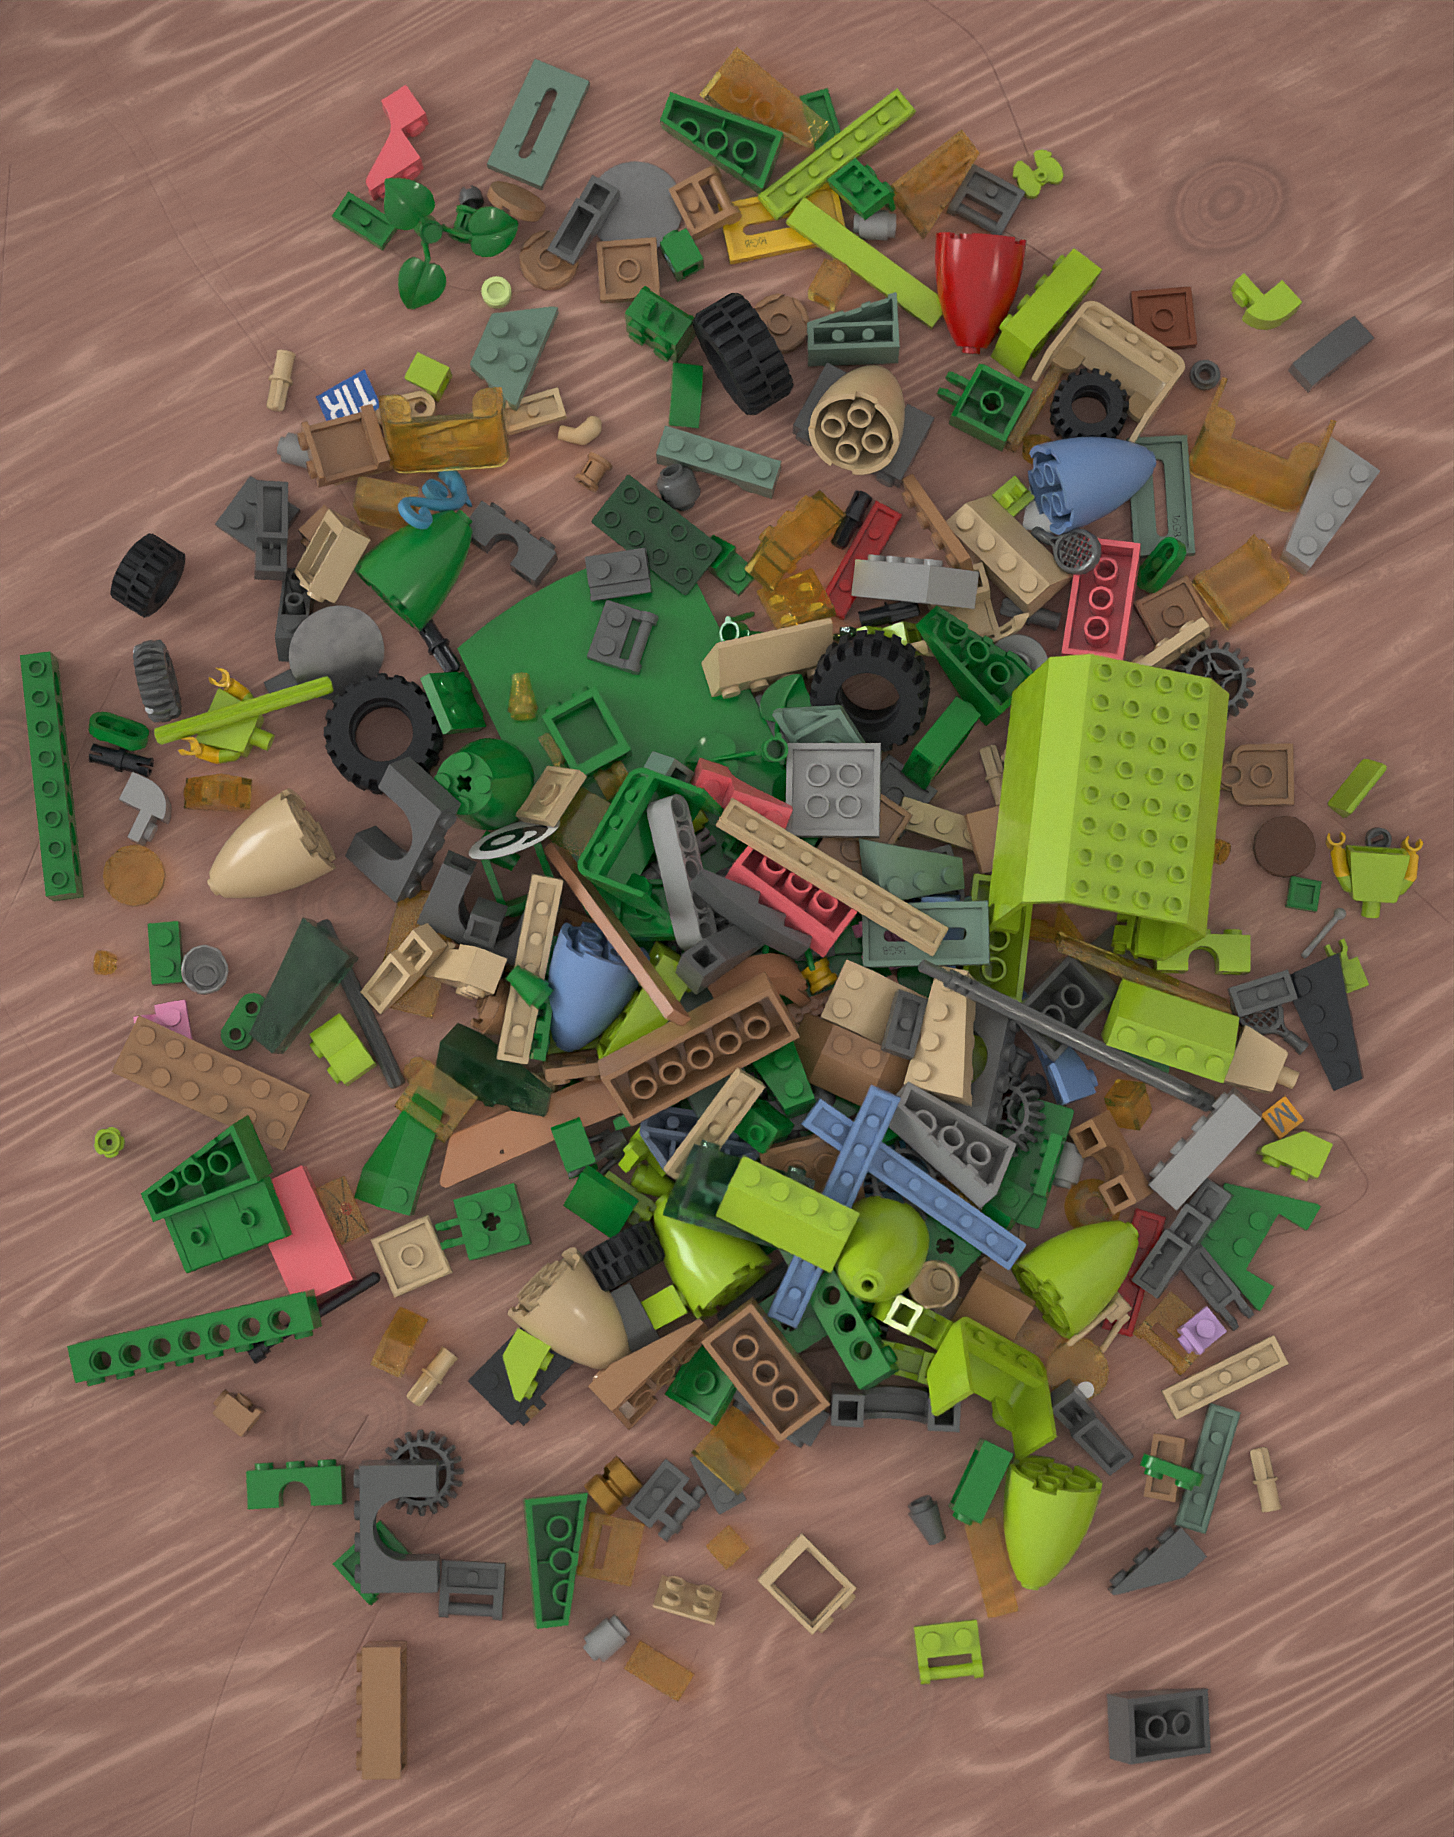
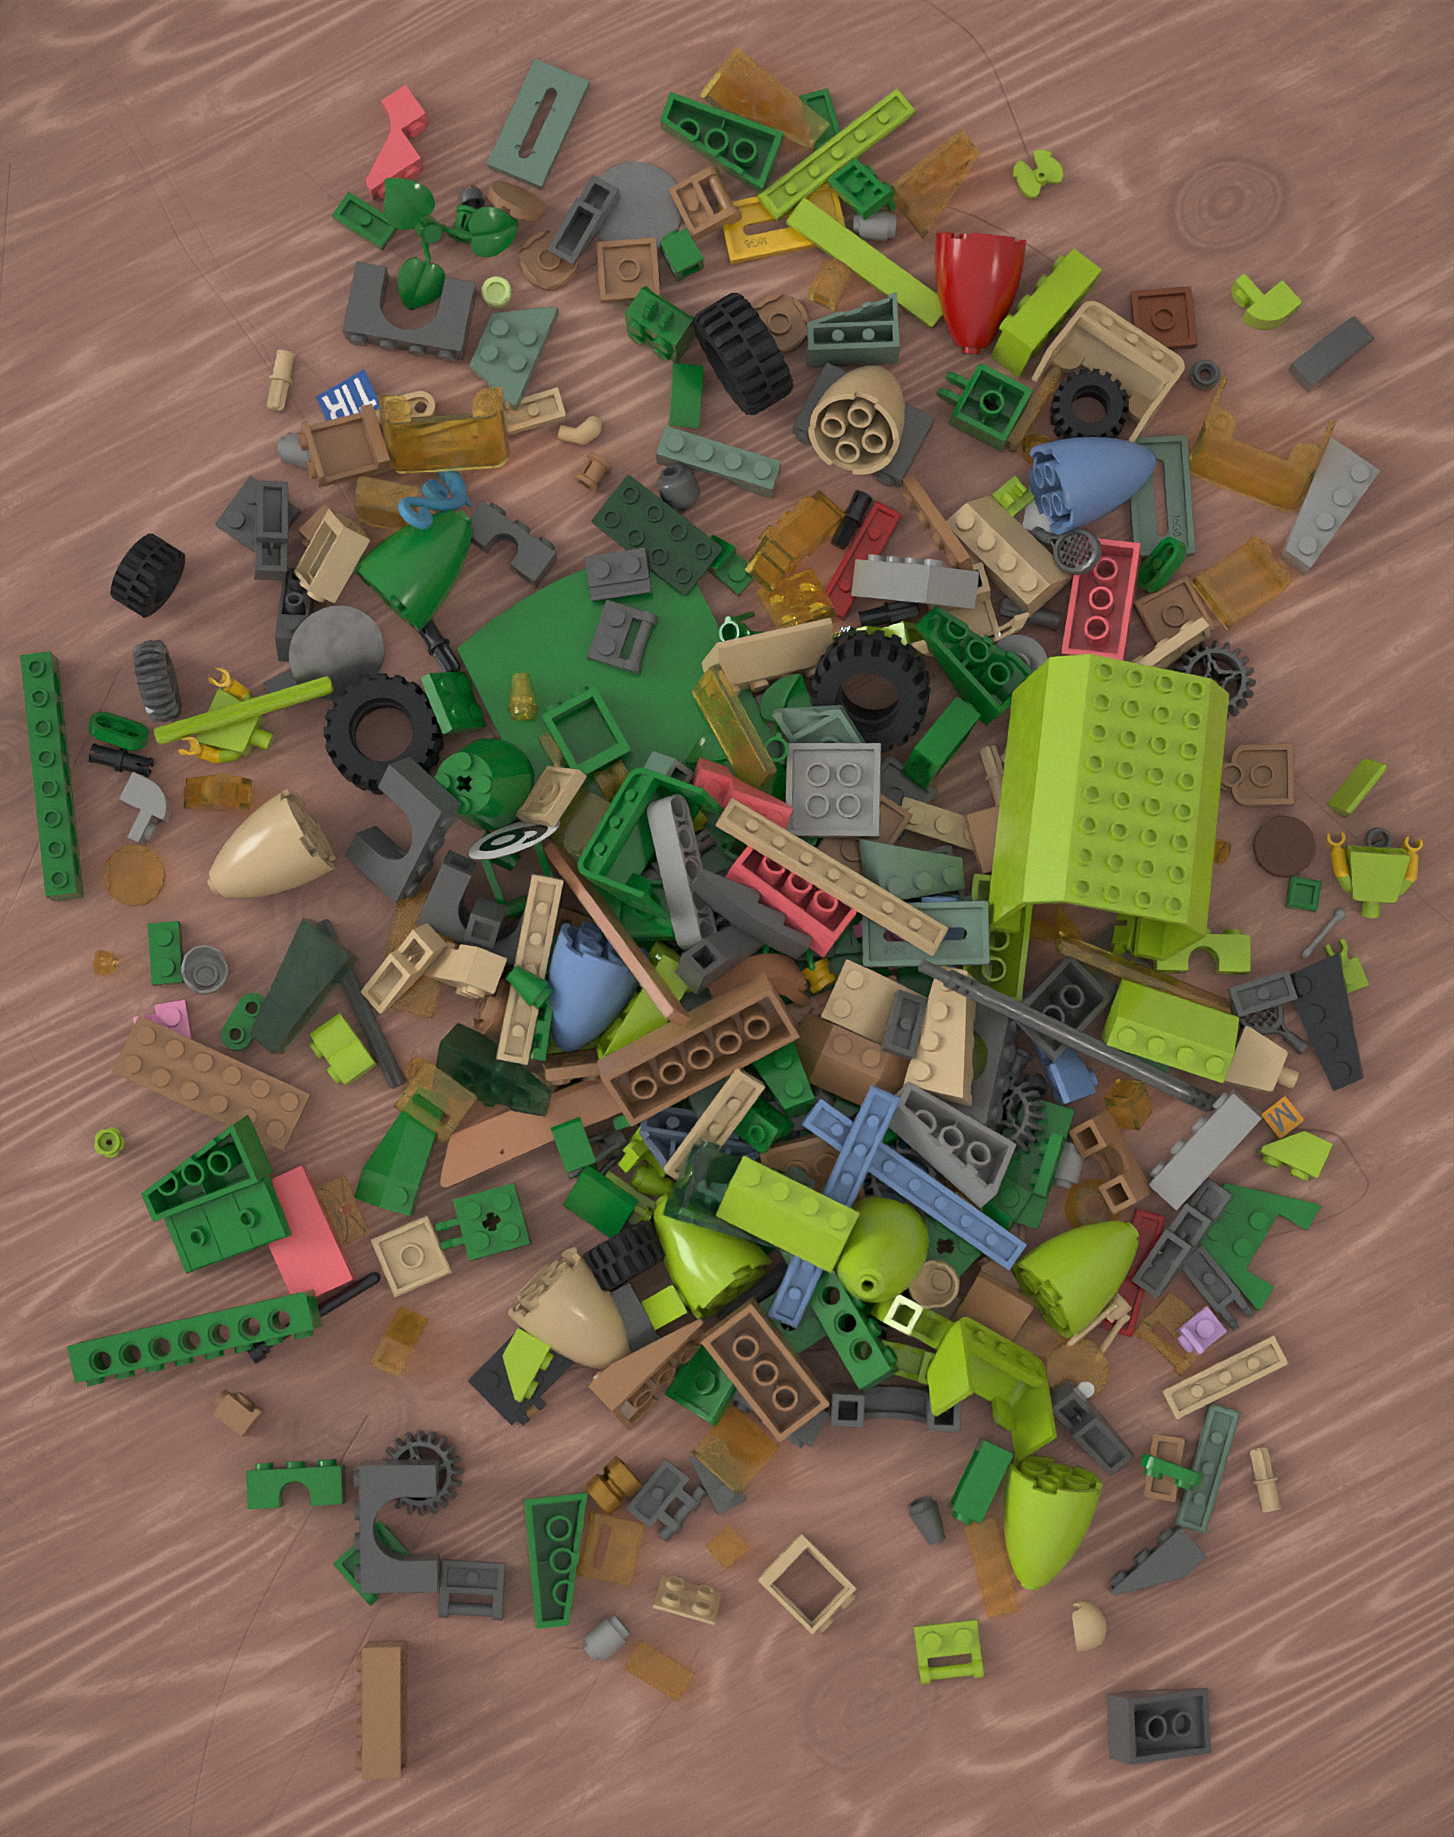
lime panel [405,352,452,402] -> none
tan axle [407,1346,458,1406] -> none
dark grey plate [946,164,1025,236] -> none
none -> dark grey arch [342,261,477,362]
none -> clear yellow tile [692,663,777,791]
none -> tan hair [1072,1600,1107,1652]

